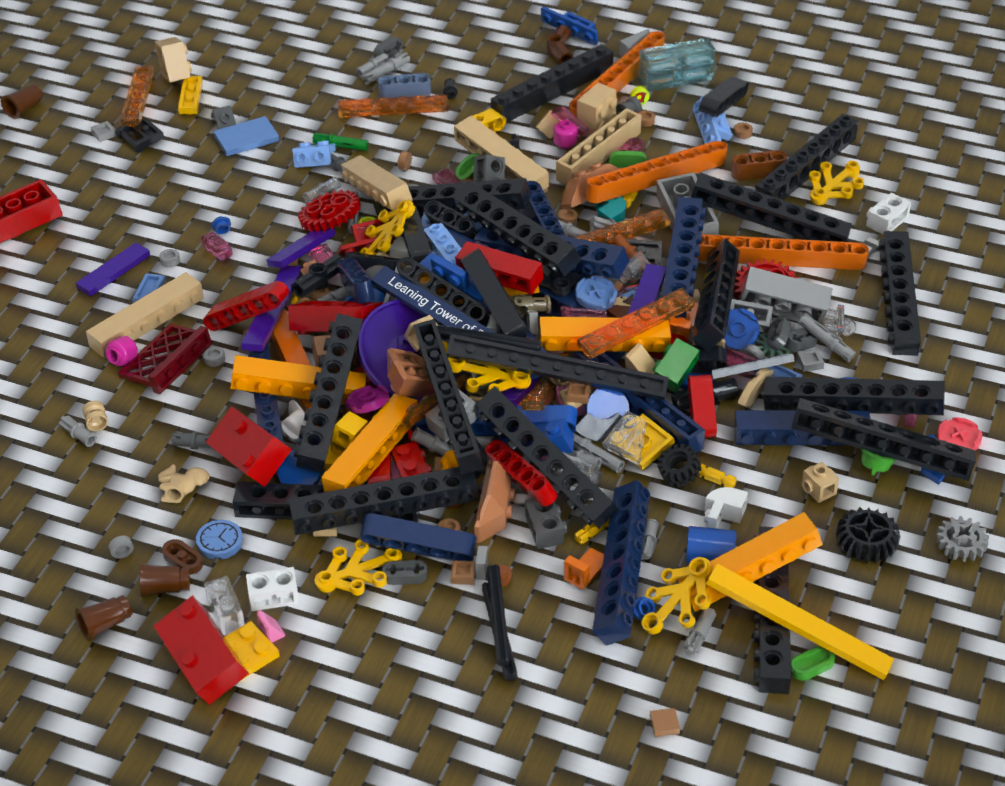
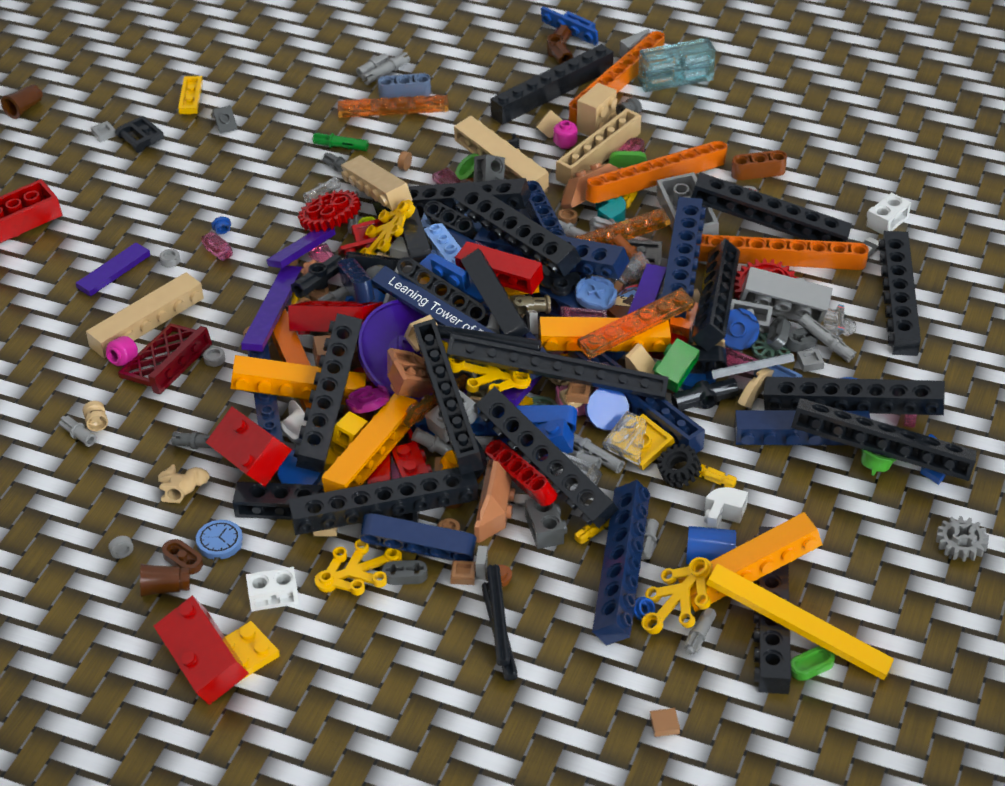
reddish brown plant [75,595,133,640] -> none
clear orange plate [120,65,154,127] -> none
medium blue tile [132,273,166,303] -> none
tan brick [154,37,192,82] -> none
red beam [203,281,289,331] -> none
clear brick [204,576,245,635] -> none
medium blue tile [213,116,279,156] -> none
bright pink slope [257,610,285,642] -> none
light blue bracket [292,140,336,168] -> none
dark grey beam [373,36,403,58] -> none
black pin [443,78,458,99] -> none
yellow piece [473,108,506,132] -> none
clear orange plate [521,382,557,410] -> none
clear pink tile [551,106,590,137] -> none
orange bracket [564,548,604,590] -> none
tile [575,413,630,442] -> none
neon yellow tile [630,86,649,105] -> none
medium nougat tile [638,110,655,127] -> none
red beam [688,375,717,438] -> none
light blue bracket [693,96,733,144] -> none
black beam [699,76,749,118] -> none
medium nougat tile [734,122,753,139] -> none
light grey tile [743,344,765,362] -> none
black brick [755,114,859,200] -> none
tan brick [802,462,839,503] -> none
yellow plant [809,160,864,205] -> none
black gear [835,507,900,564] -> none
coral tile [936,417,982,450] -> none

